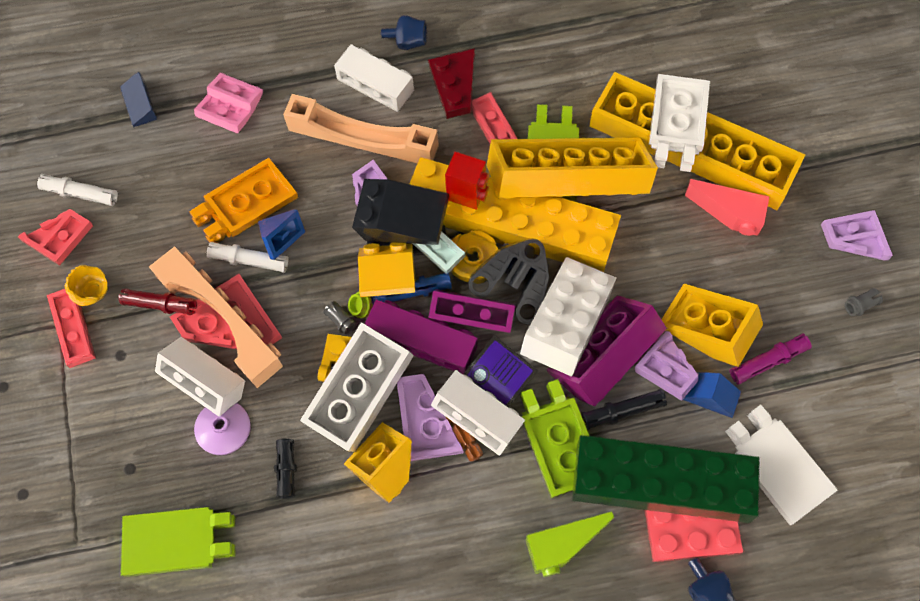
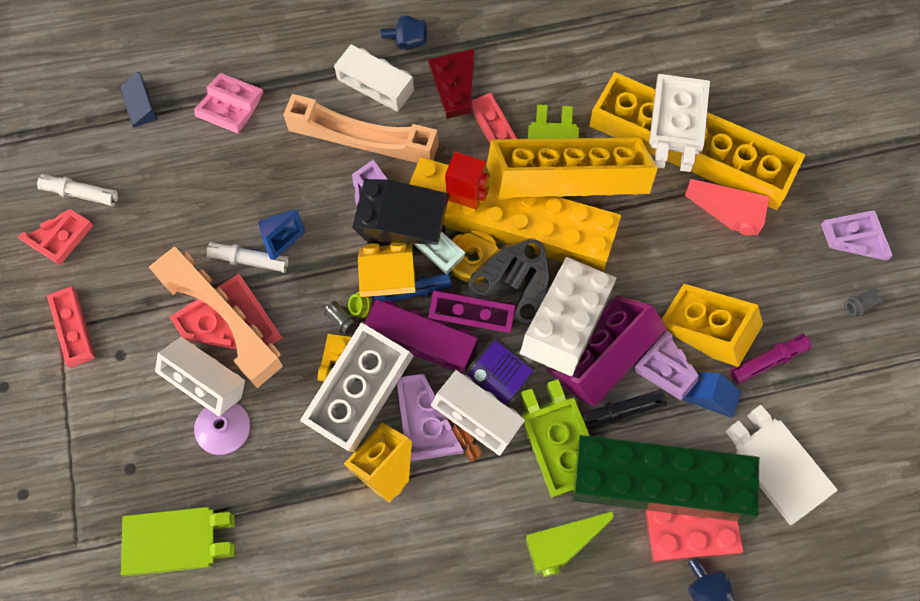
yellow hair [64,265,108,306] -> none
dark red pin [119,288,197,315] -> none
light orange tile [189,158,298,243] -> none
black pin [274,438,297,499] -> none

